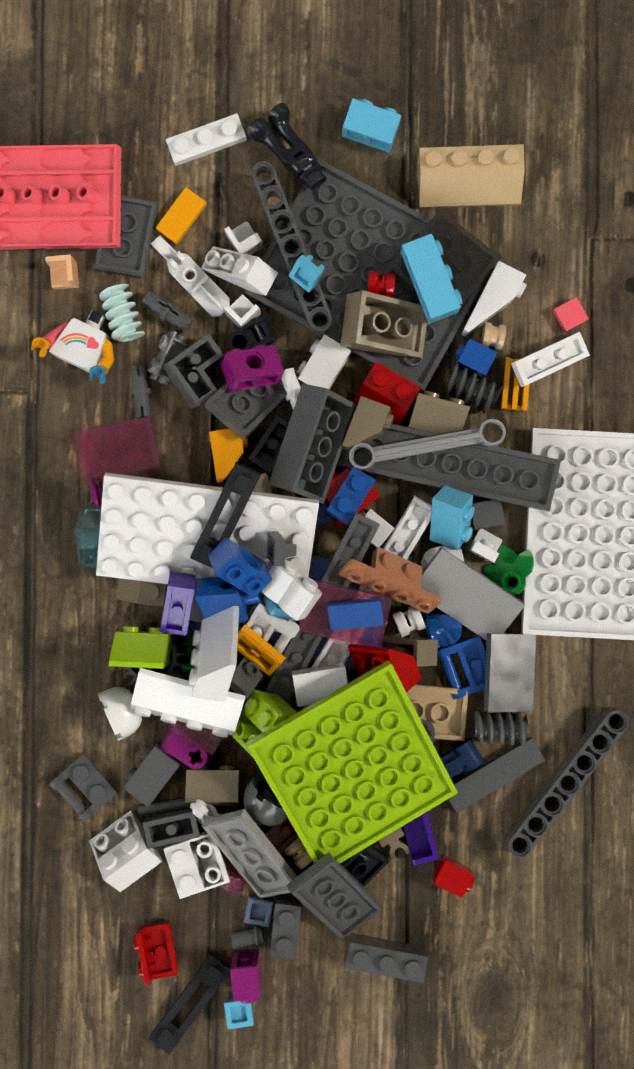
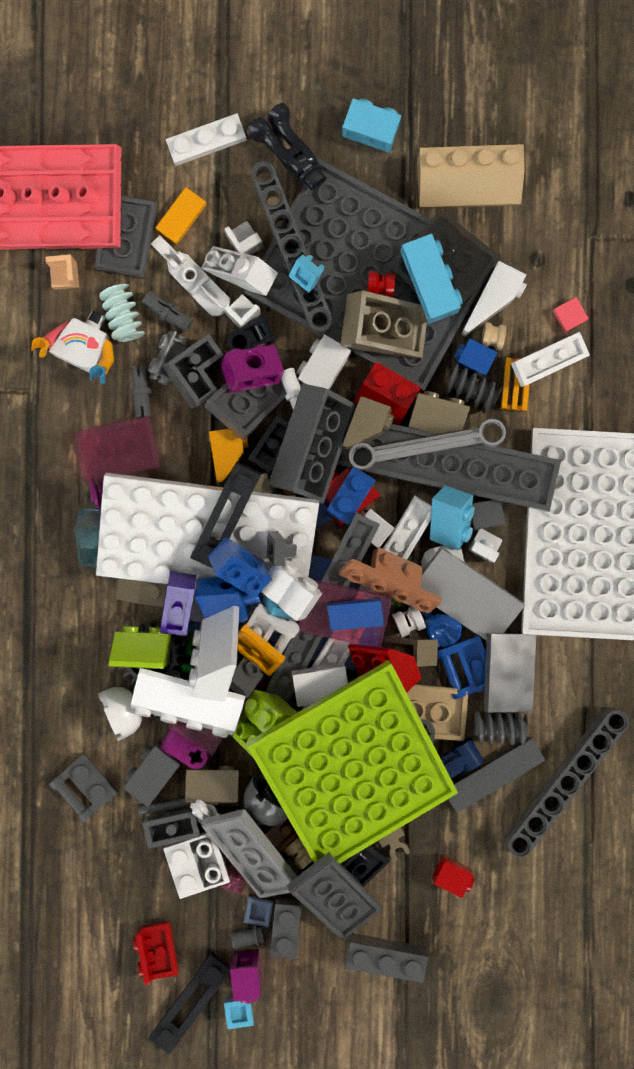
white slope [89,810,163,892] -> none
dark purple panel [403,812,439,865] -> none
green plate [484,545,534,595] -> none

